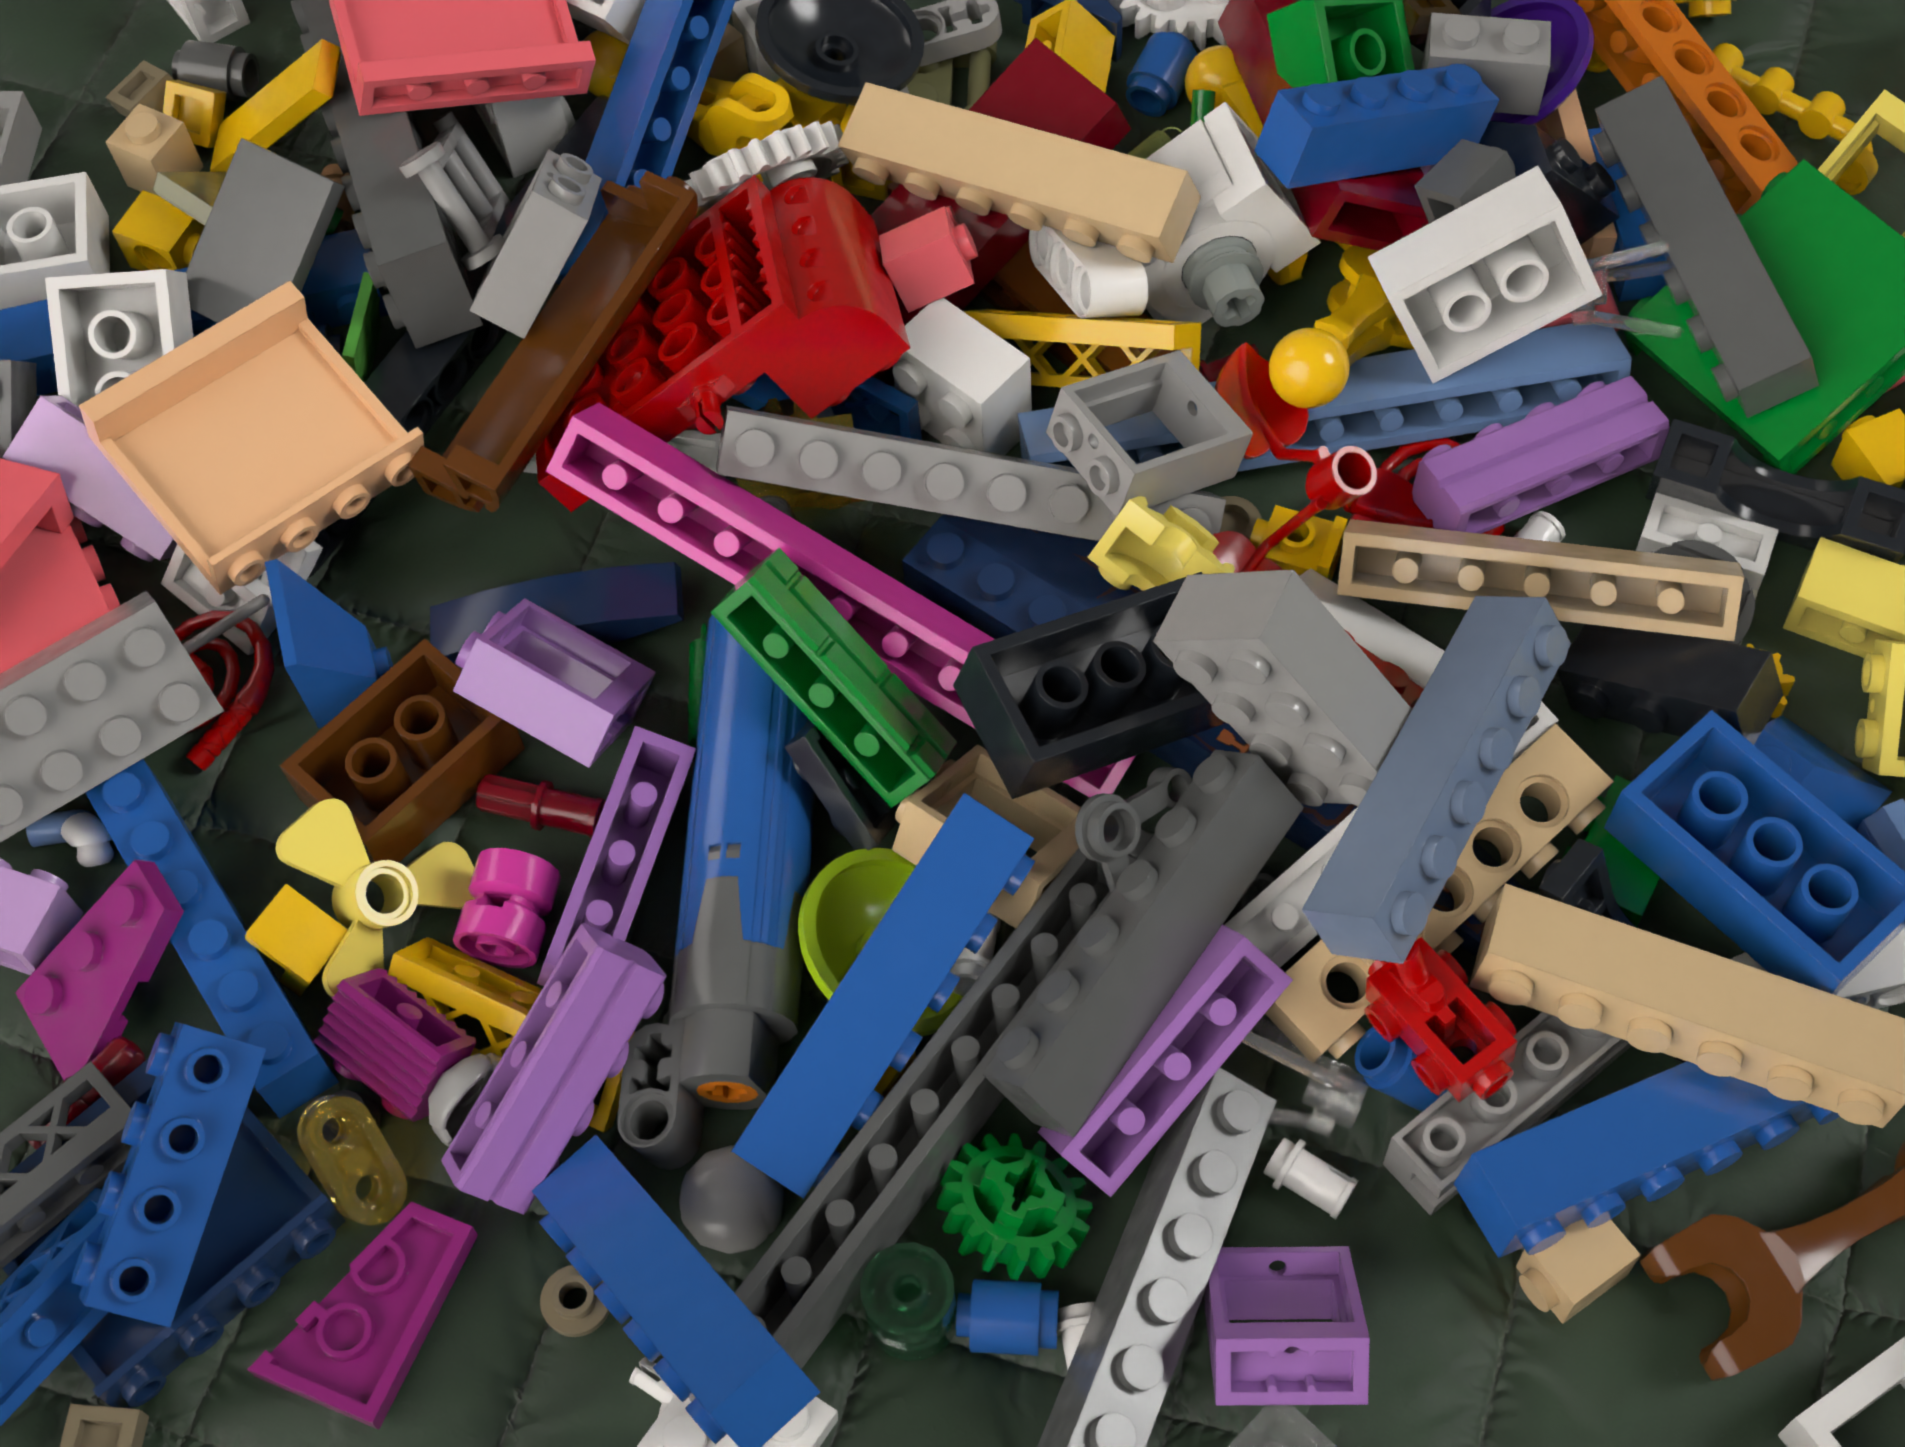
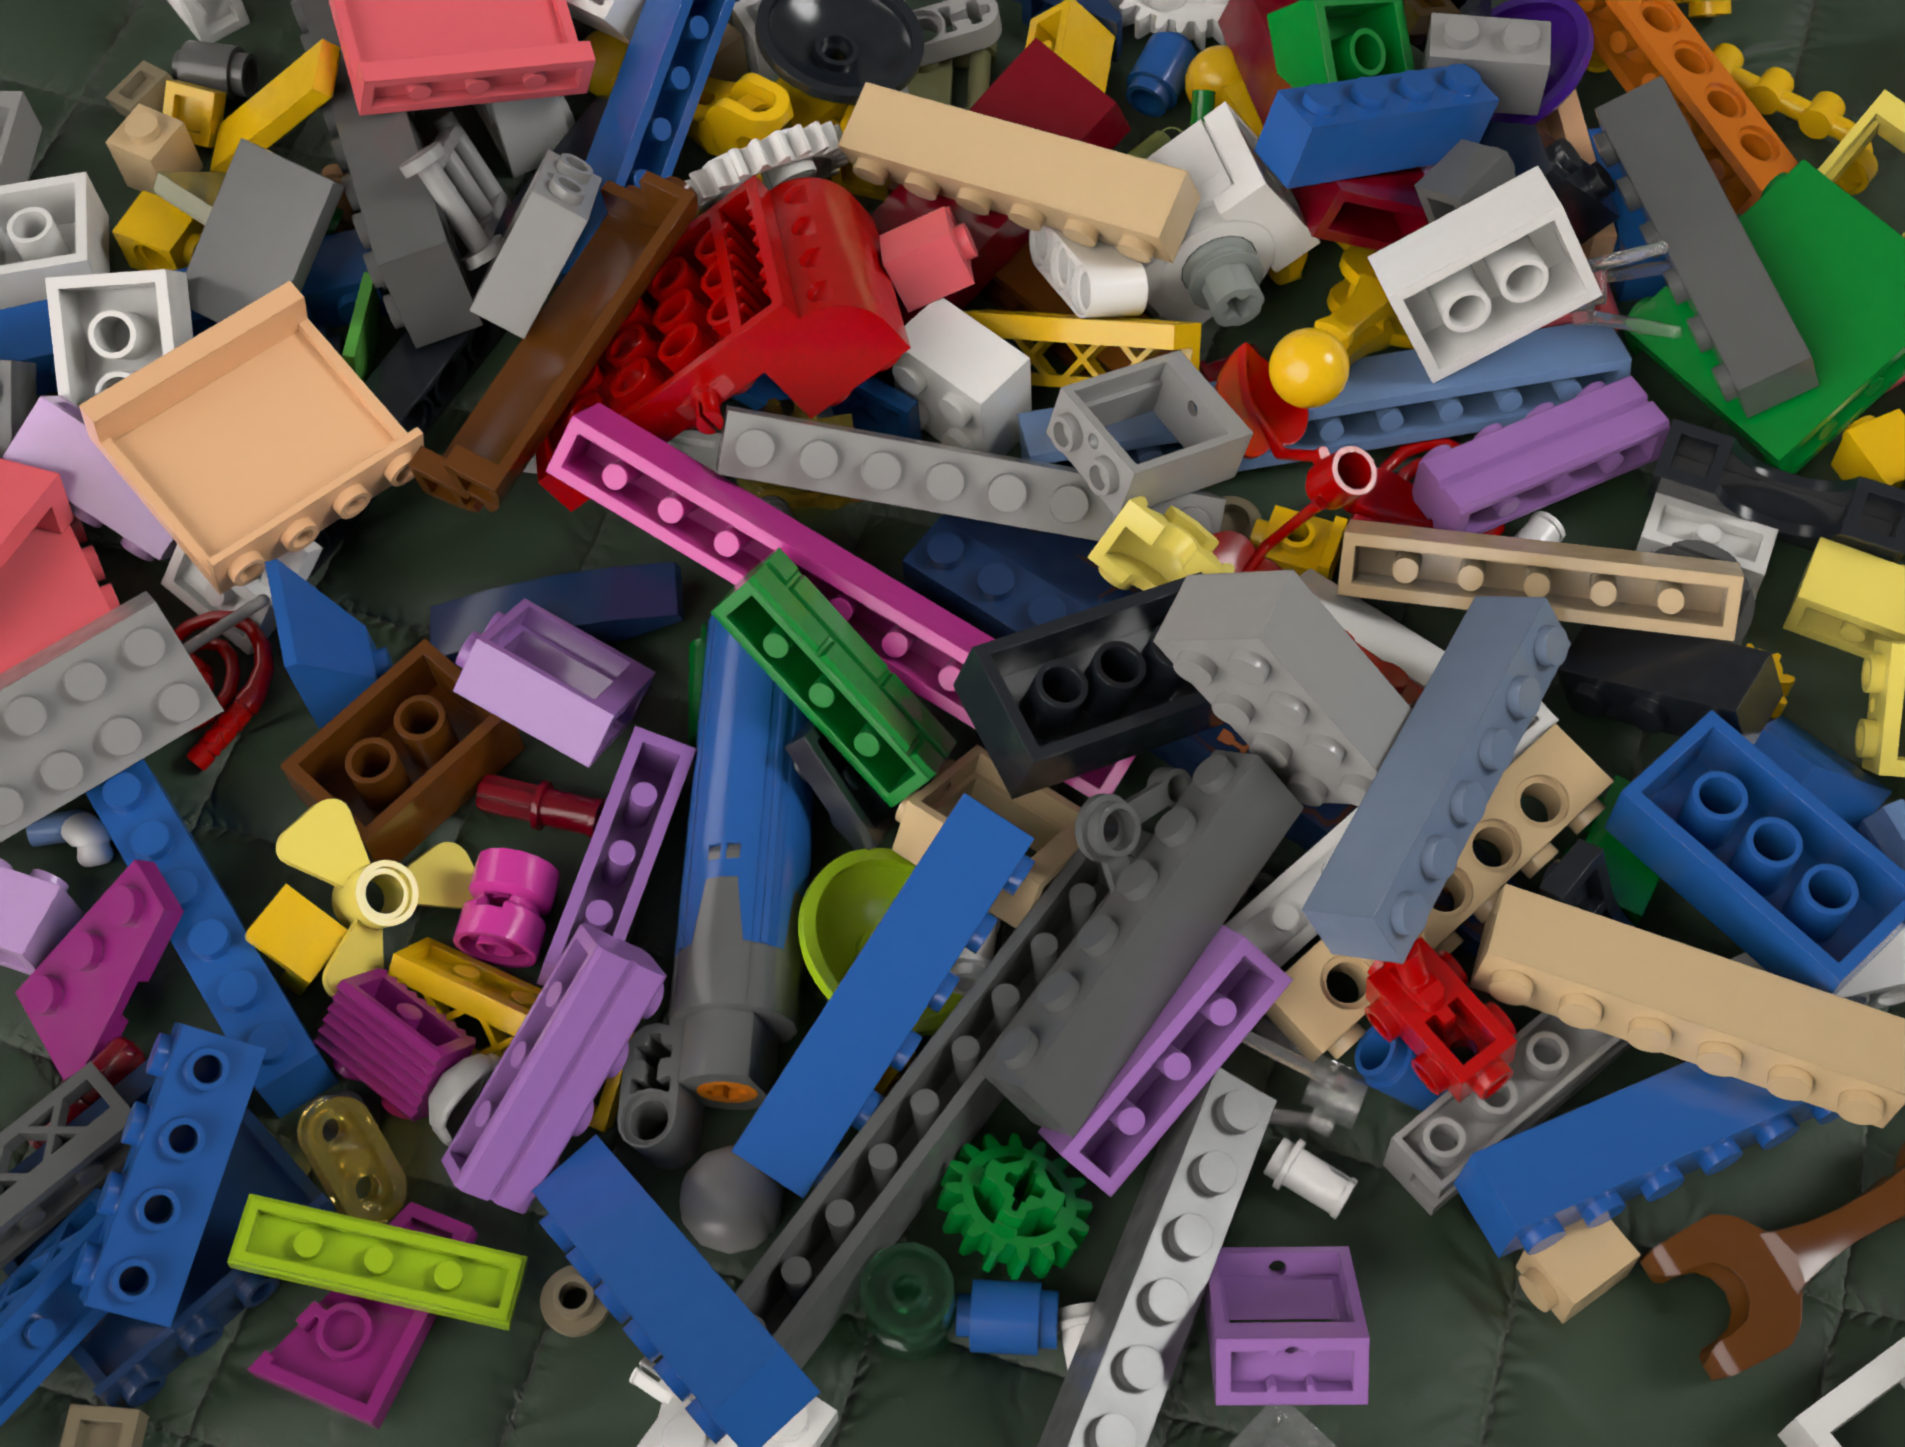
none -> lime tile [227,1193,528,1331]

